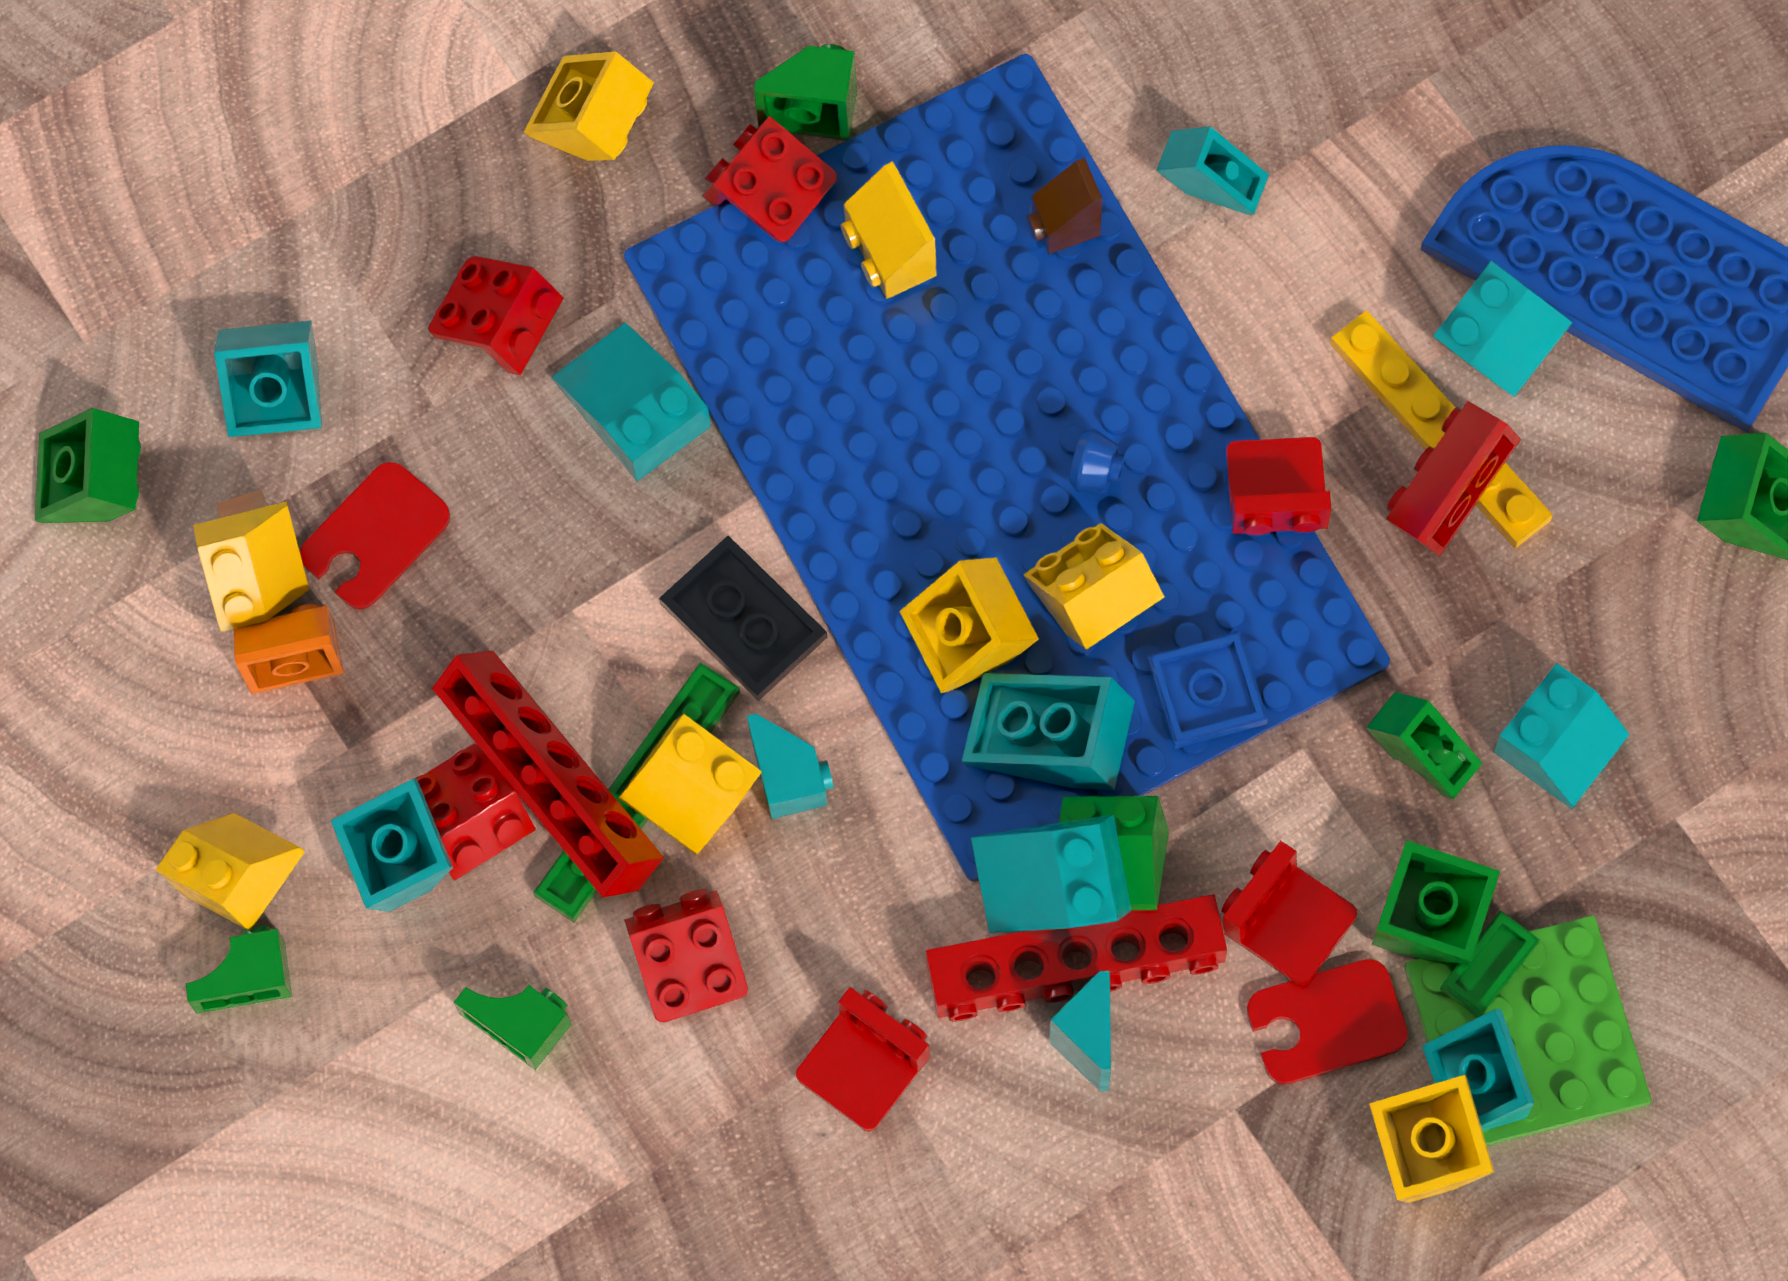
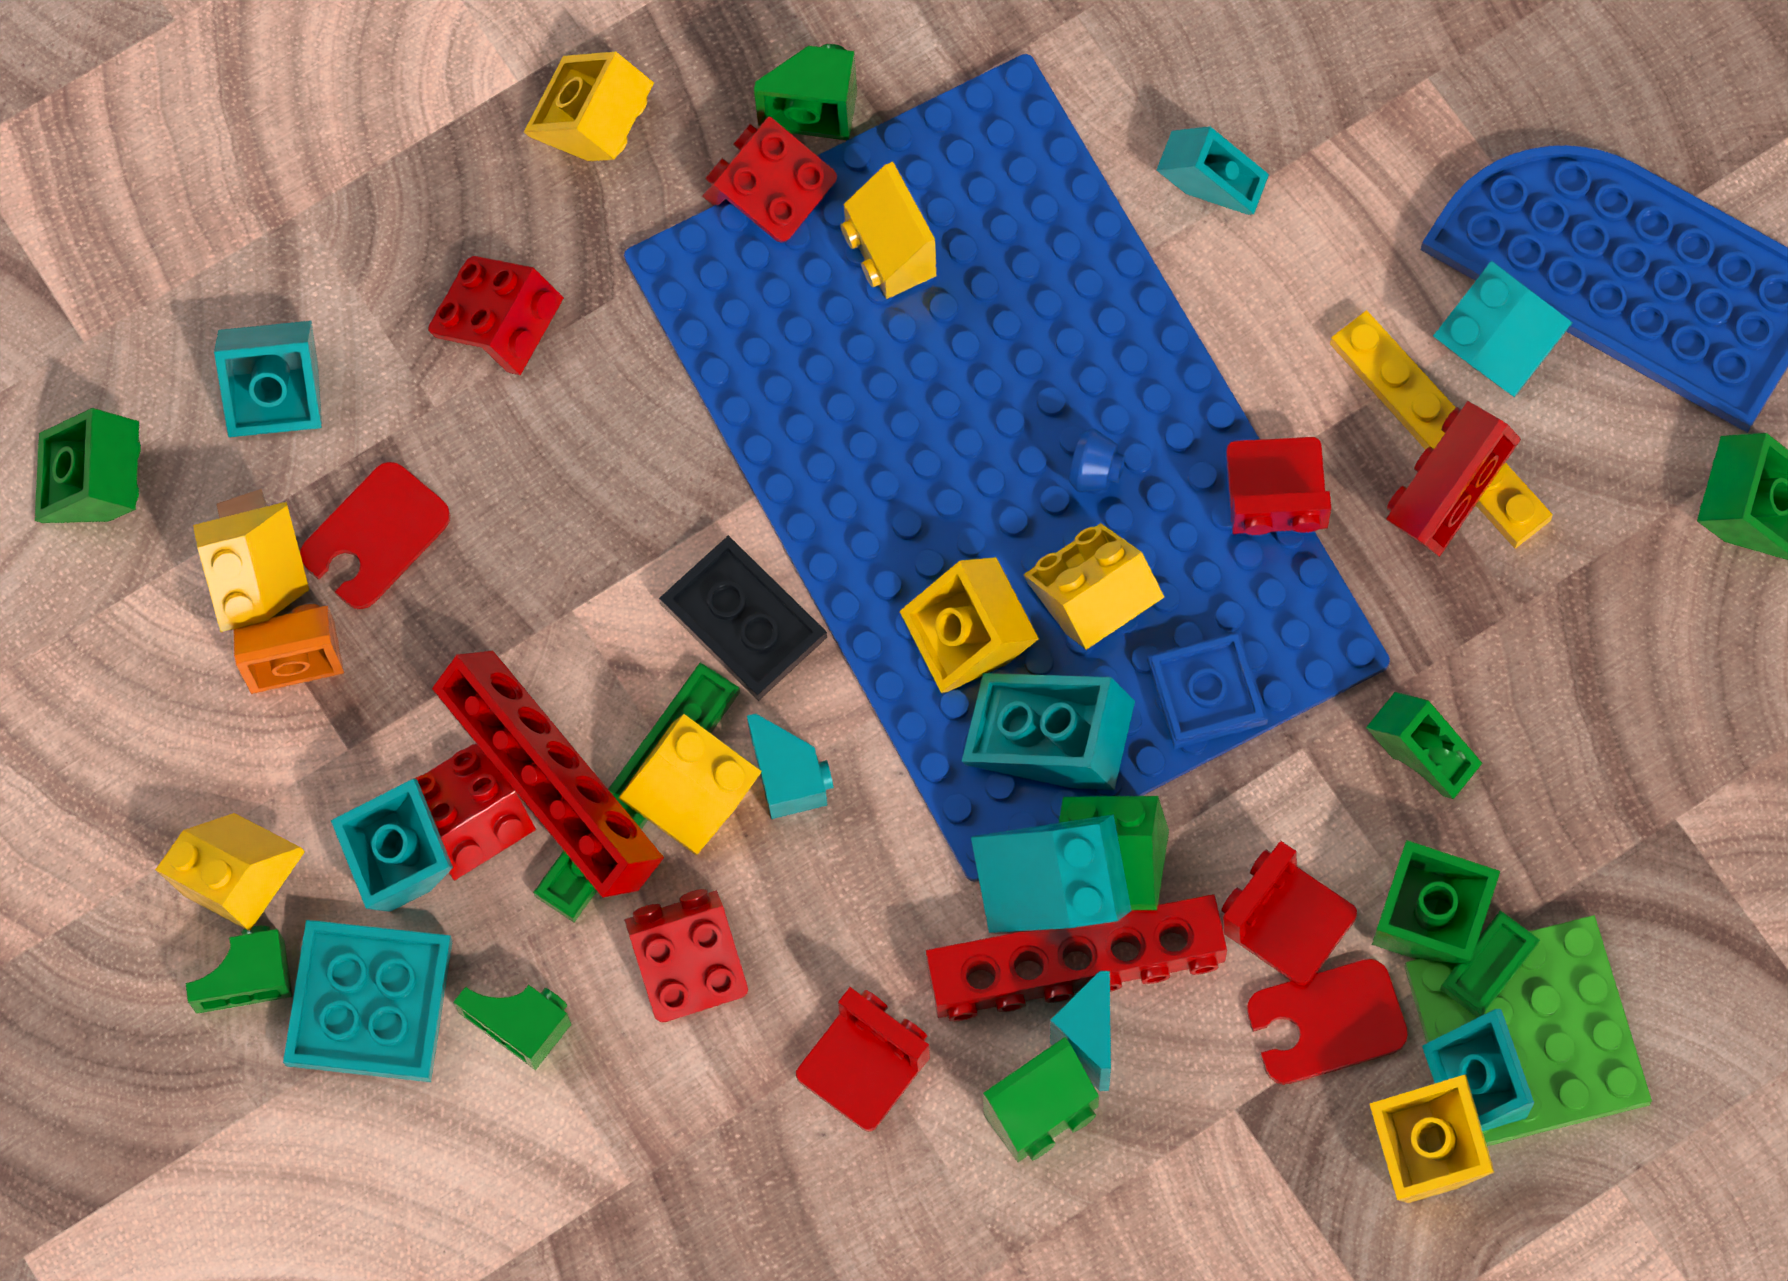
teal slope [551,322,711,482] -> none
reddish brown slope [1026,158,1102,255] -> none
teal slope [1494,663,1630,809] -> none
none -> teal plate [283,920,453,1082]
none -> green slope [983,1037,1099,1163]

